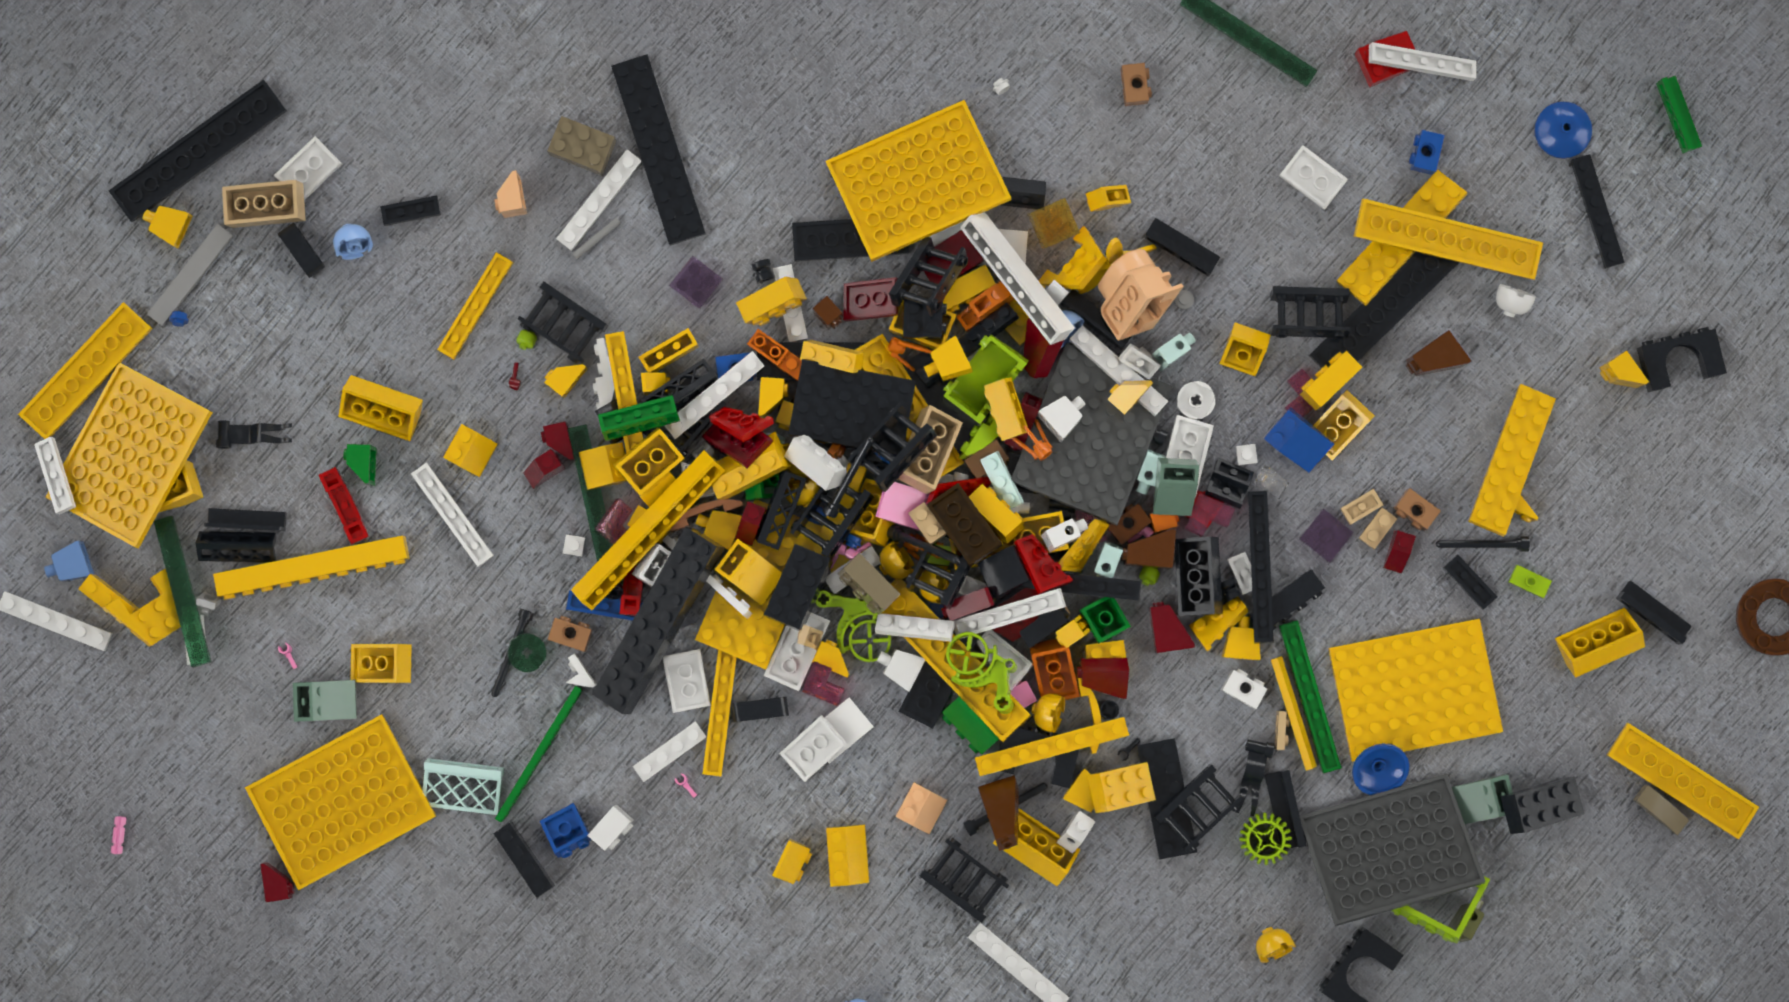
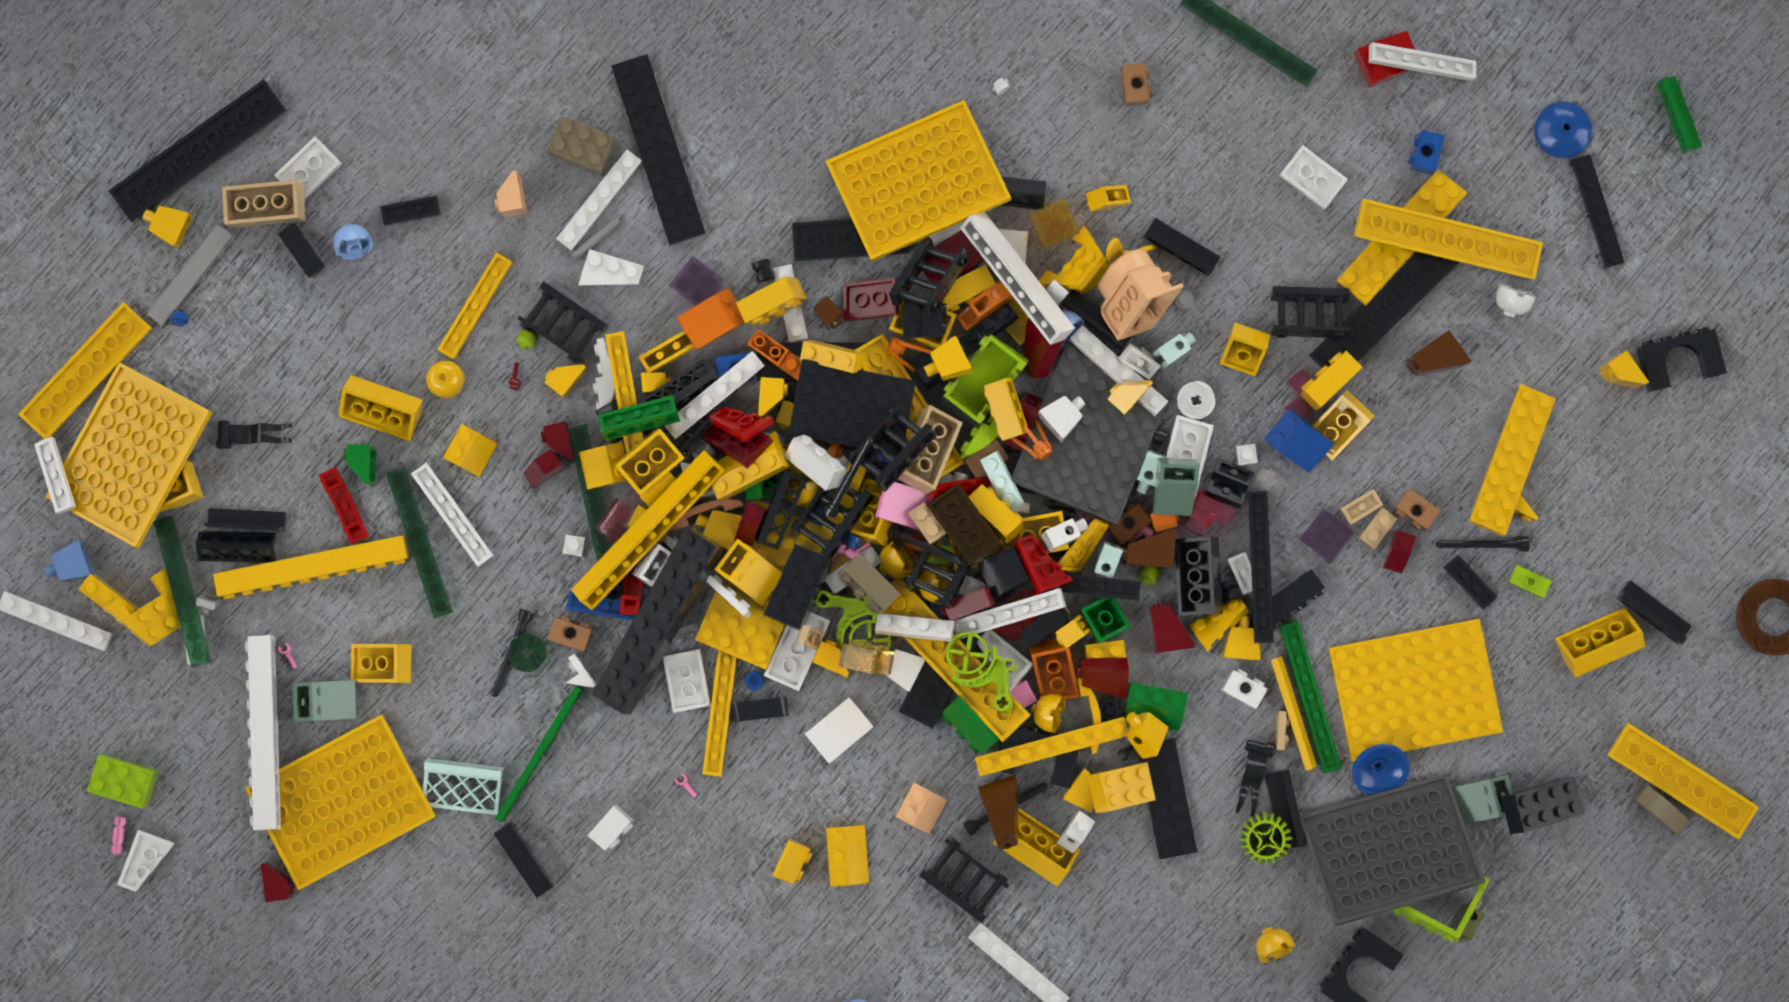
blue plate [540,803,592,858] -> none
white plate [633,721,707,782] -> none
white tile [779,715,847,782] -> none
clear pink plate [802,661,845,706] -> none
black fence [1153,764,1243,852] -> none
none -> lime brick [86,754,159,809]
none -> white wing [117,830,176,891]
none -> white brick [245,635,281,831]
none -> clear green plate [386,467,453,619]
none -> yellow cylinder [426,360,465,399]
none -> white wing [578,249,644,286]
none -> orange slope [676,287,745,351]
none -> blue plate [745,671,764,690]
none -> clear yellow brick [839,641,895,675]
none -> green slope [1123,682,1188,731]
none -> yellow torso [1126,712,1169,759]

